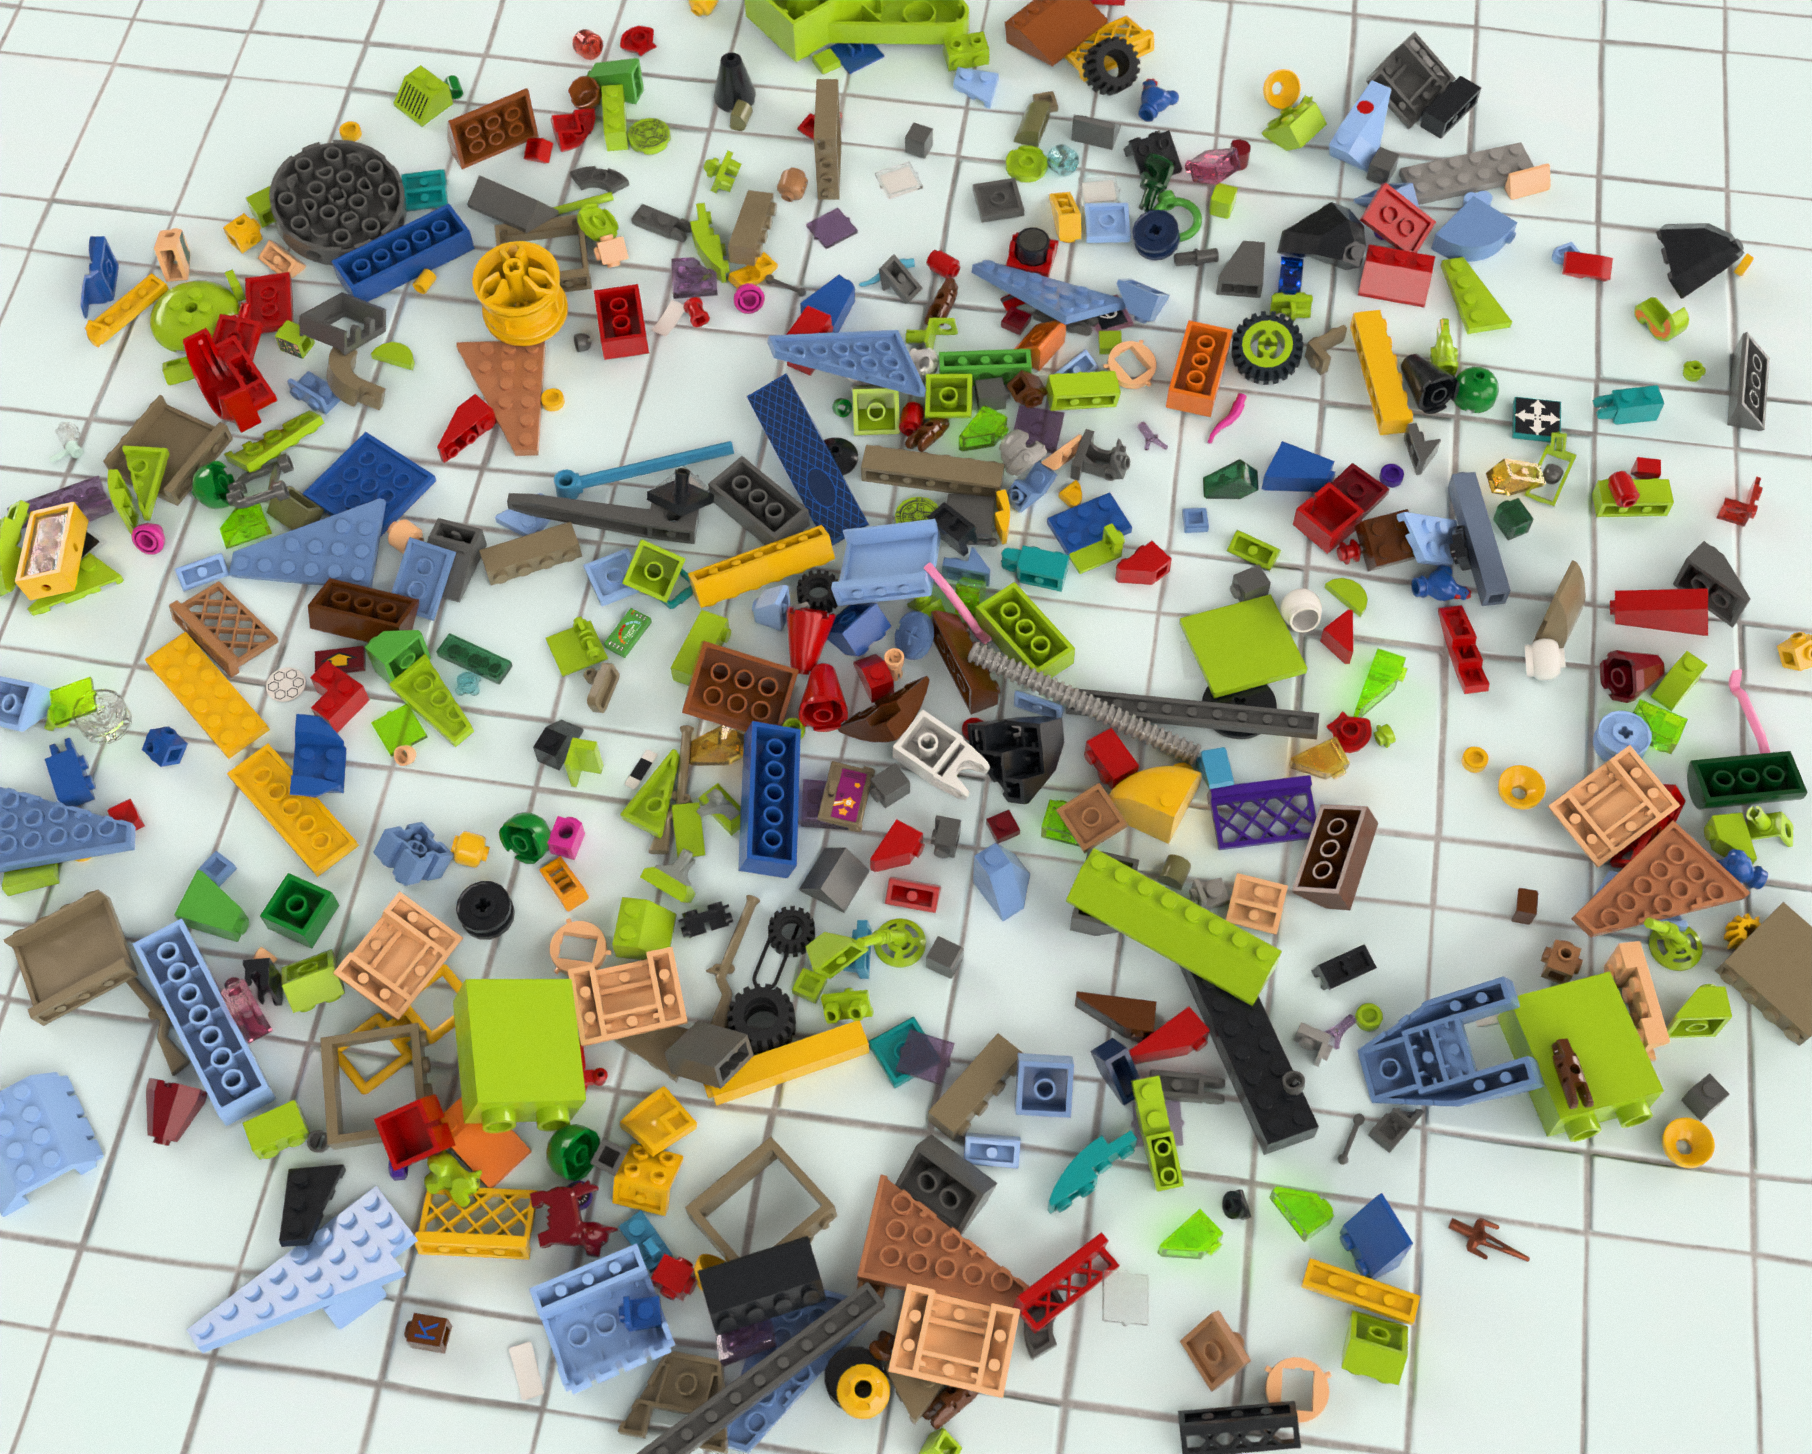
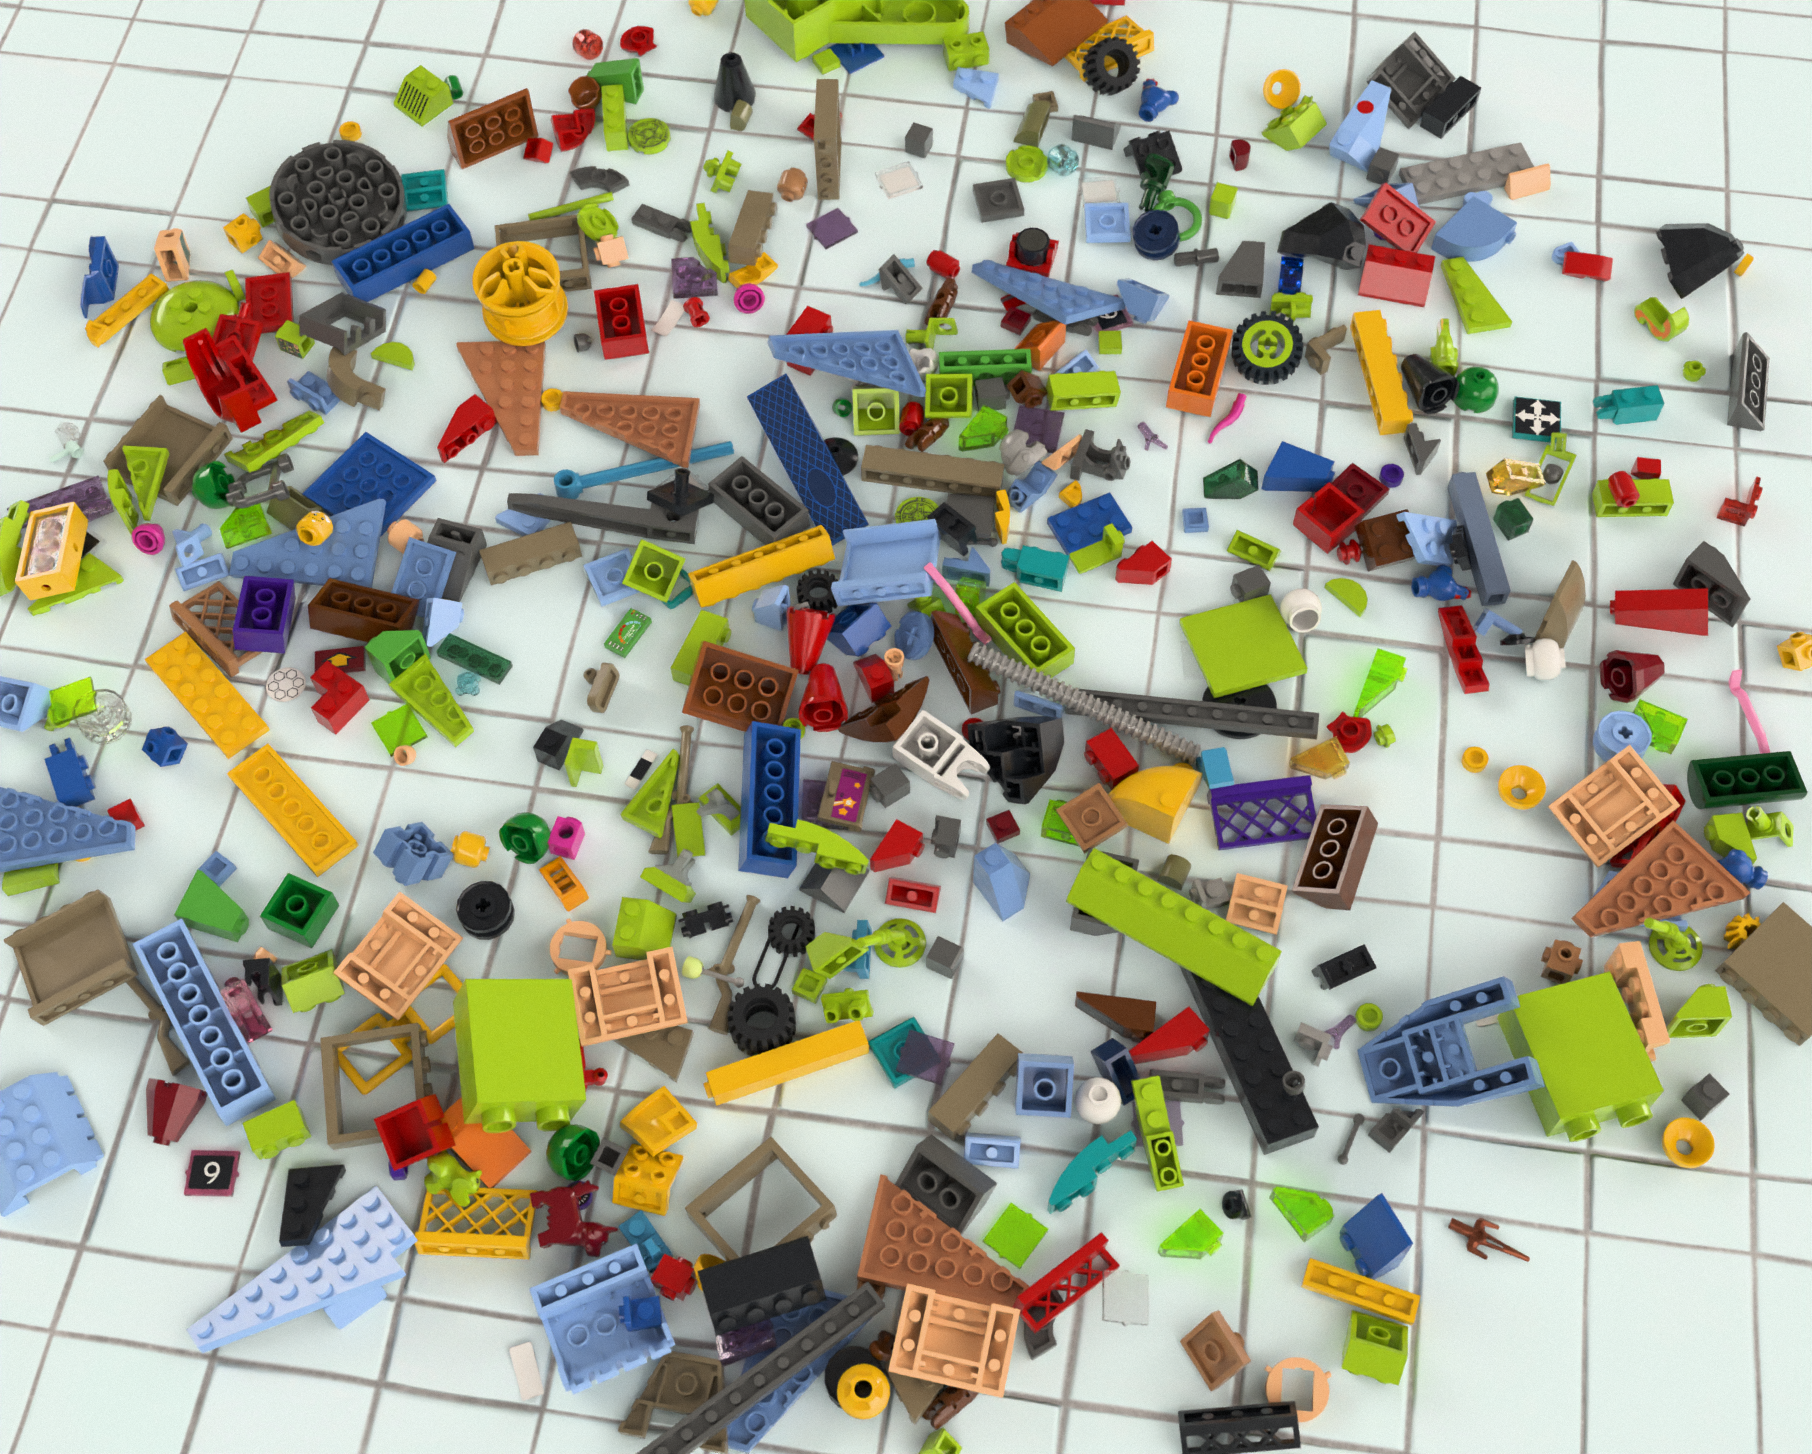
blue piece [290,714,346,798] -> none
dark grey hinge [307,1130,330,1153] -> none
reddish brown brick [404,1313,453,1354] -> none
dark grey slope [467,175,559,233] -> none
lime hinge [545,616,608,677] -> none
dark grey brick [665,1021,754,1089] -> none
clear yellow slope [689,725,744,766] -> none
dark grey hinge [765,274,806,297] -> none
blue slope [800,274,855,333] -> none
yellow slope [1049,192,1081,243] -> none
light nougat piece [1103,340,1156,389] -> none
clear pink torso [1185,148,1241,184] -> none
red slope [1320,609,1353,664] -> none
reddish brown slope [1511,888,1538,925] -> none
reddish brown hinge [1551,1038,1594,1109] -> none
lime slope [1651,651,1708,712] -> none
none -> light blue bracket [172,523,212,567]
none -> piece [184,1150,240,1197]
none -> dark purple brick [232,576,296,654]
none -> yellow head [296,511,333,546]
none -> light blue slope [422,598,464,647]
none -> nougat wing [560,391,700,468]
none -> hinge [682,956,744,988]
none -> lime slope [765,819,869,875]
none -> clear neon green piece [982,1202,1049,1269]
none -> white piece [1075,1077,1121,1125]
none -> medium blue piece [1473,608,1536,645]

